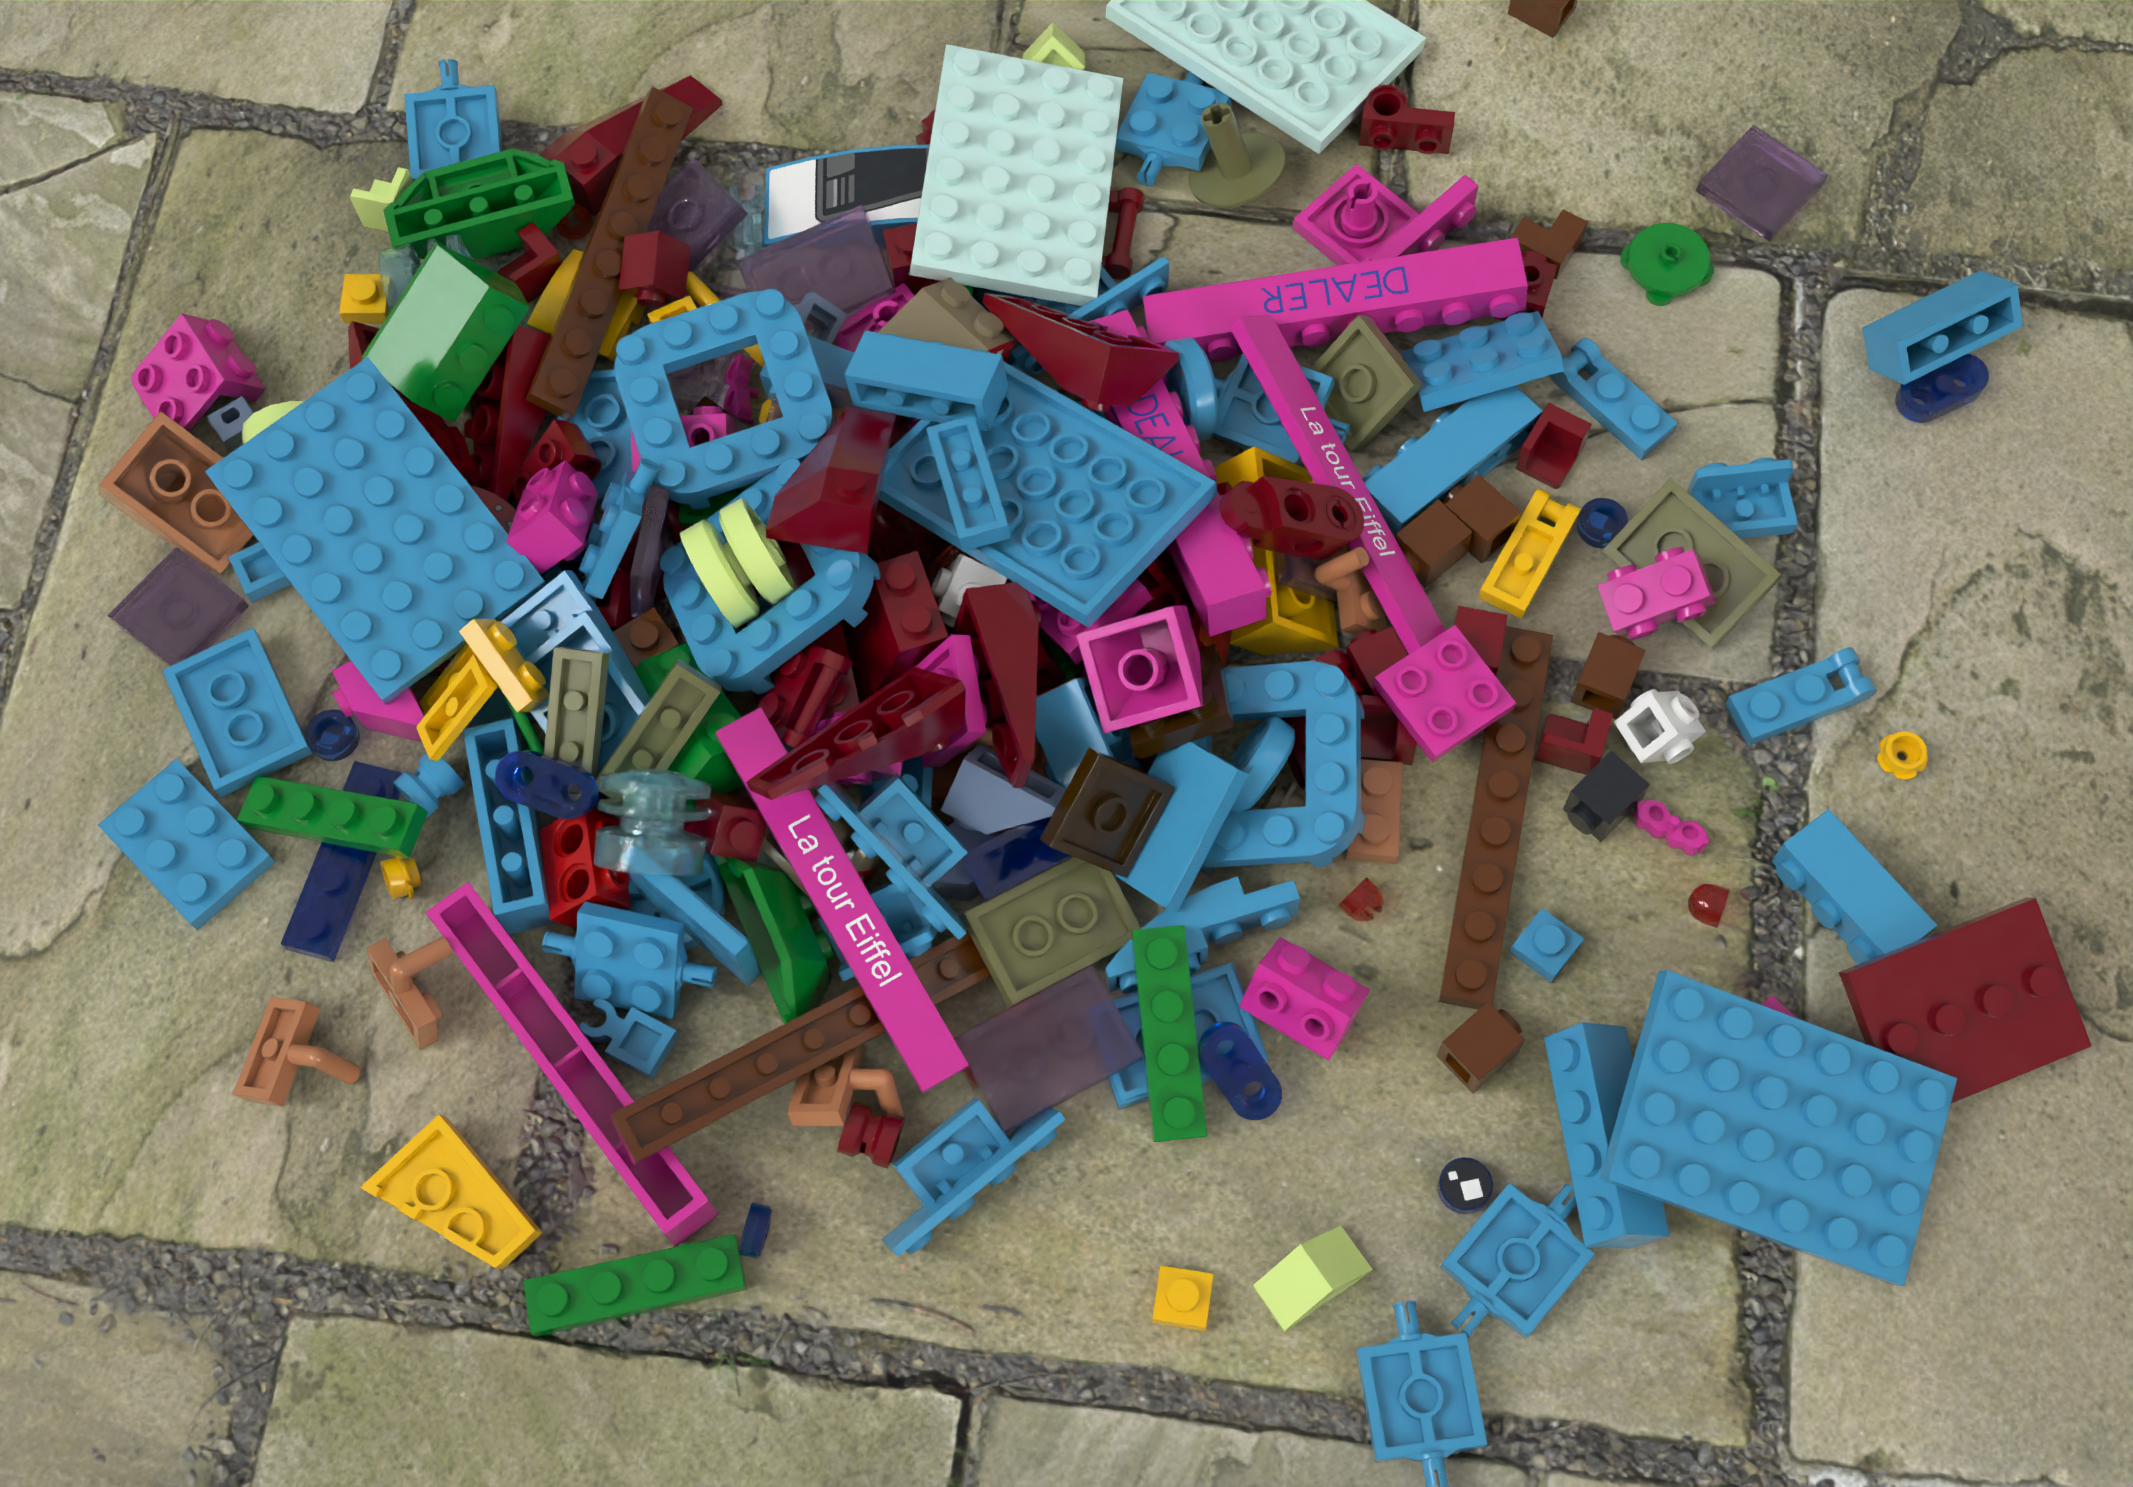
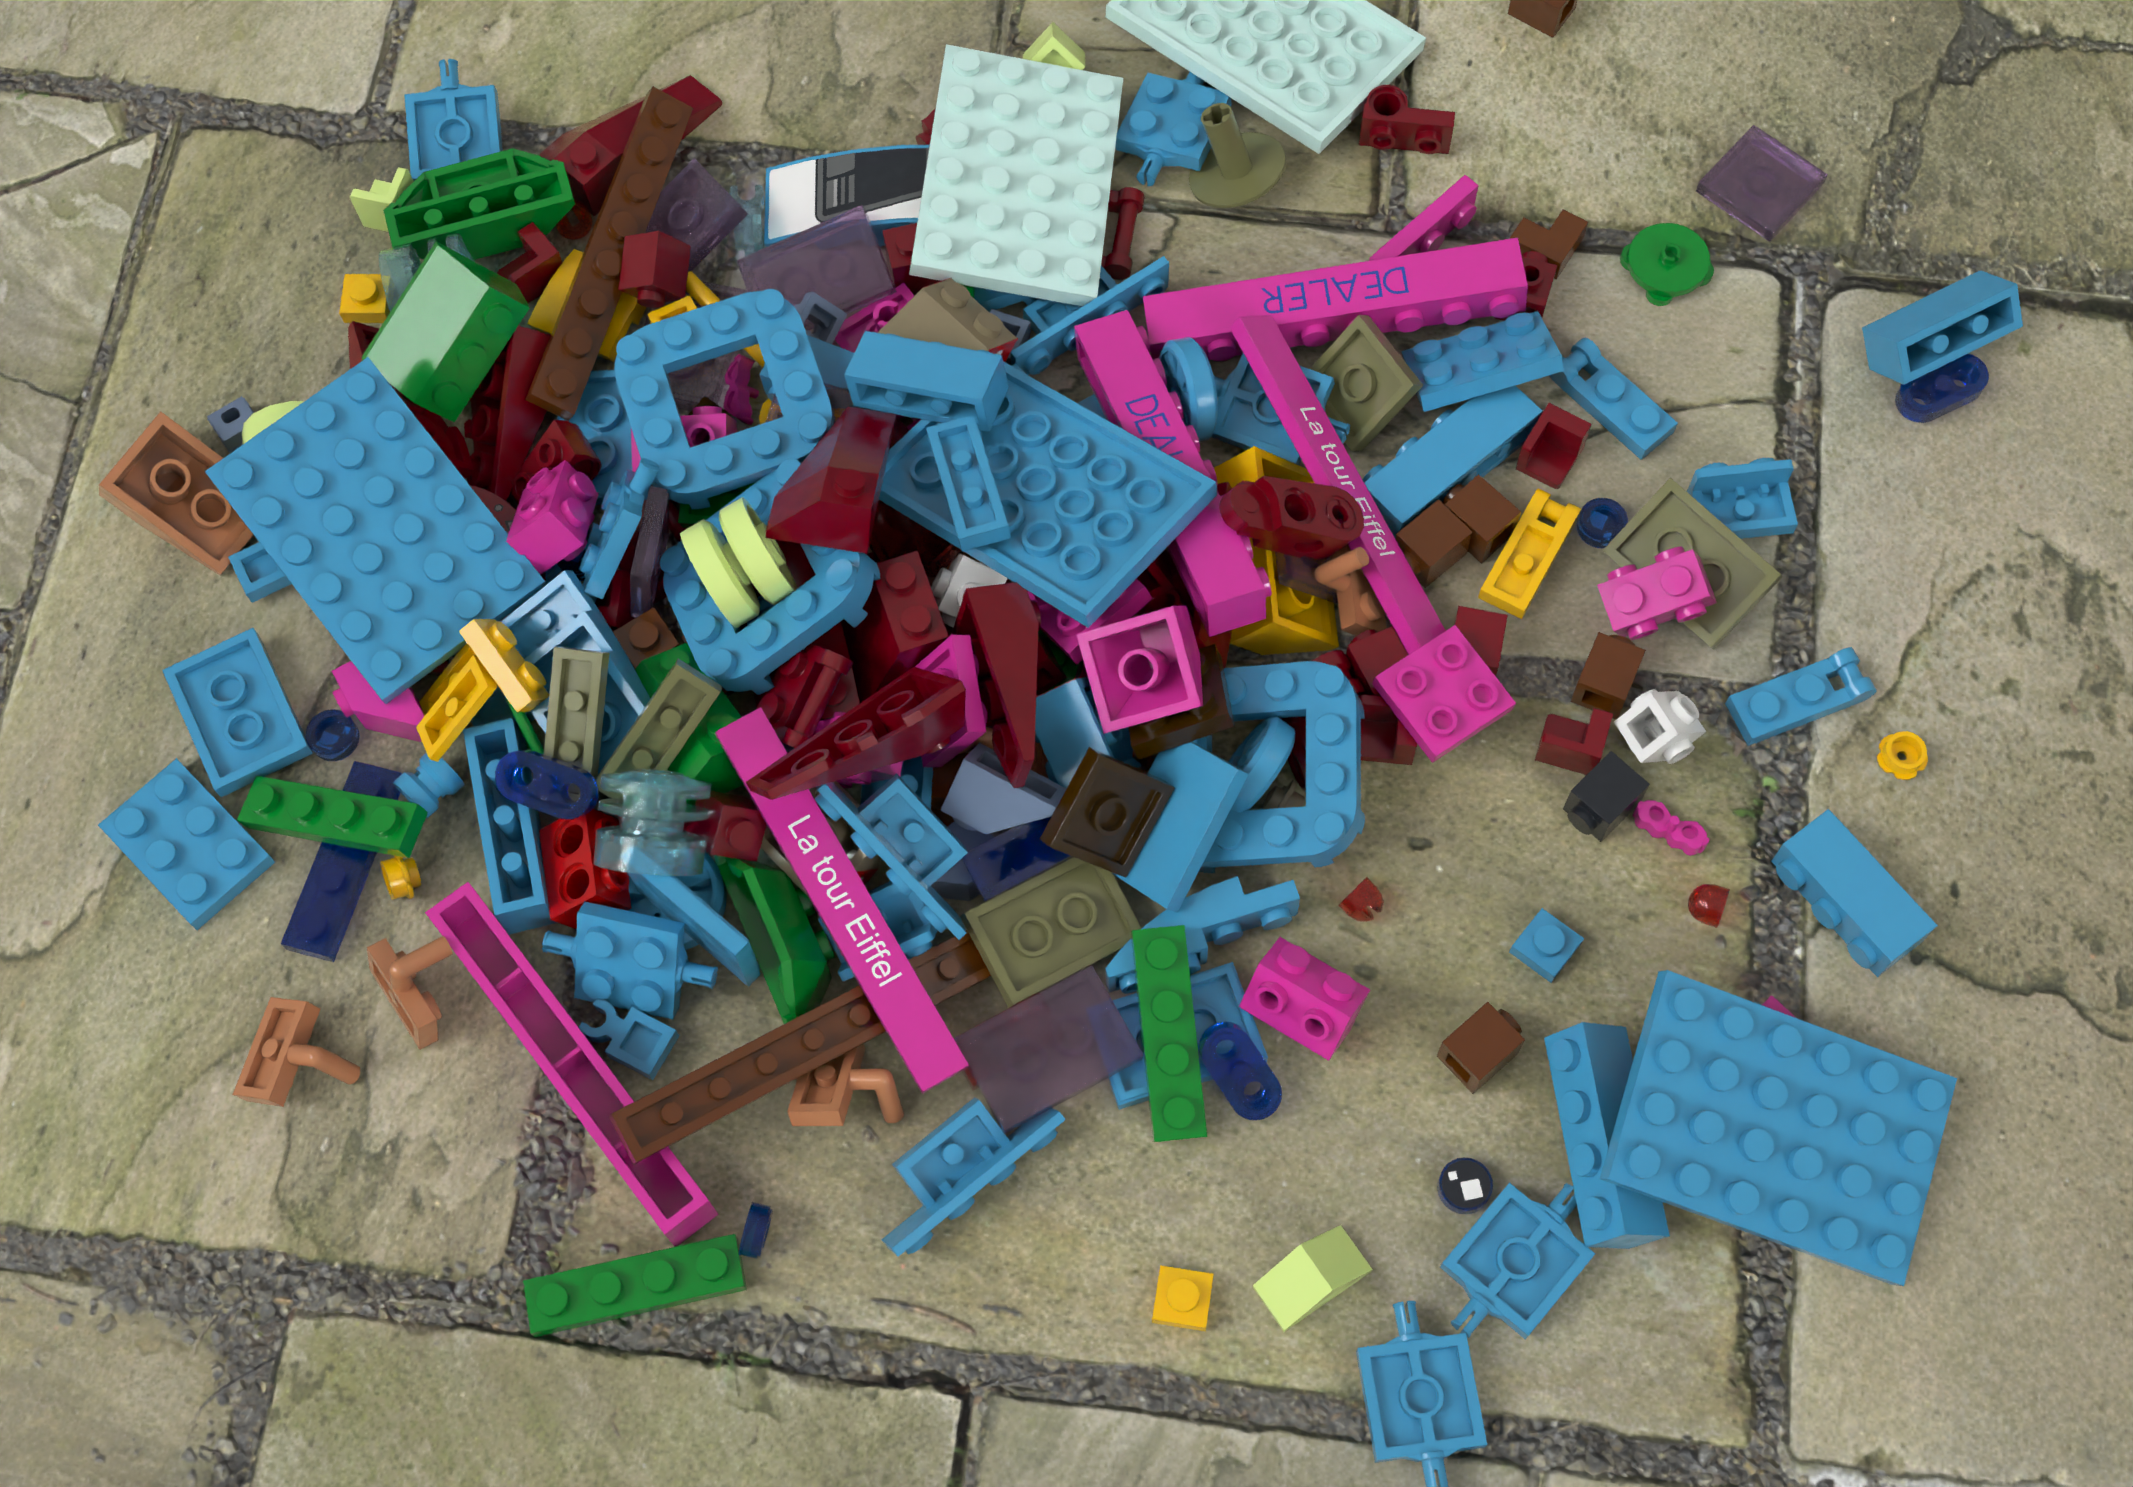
clear purple tile [107,547,249,667] -> none
dark pink bracket [131,313,266,432] -> none
yellow wing [360,1114,543,1270] -> none
dark red wheel [837,1102,905,1169] -> none
dark red wedge [982,293,1180,412] -> none
dark pink plate [1293,164,1419,266] -> none
nougat plate [1346,759,1403,864] -> none
reddish brown plate [1438,626,1553,1010] -> none
dark red plate [1839,898,2092,1103] -> none

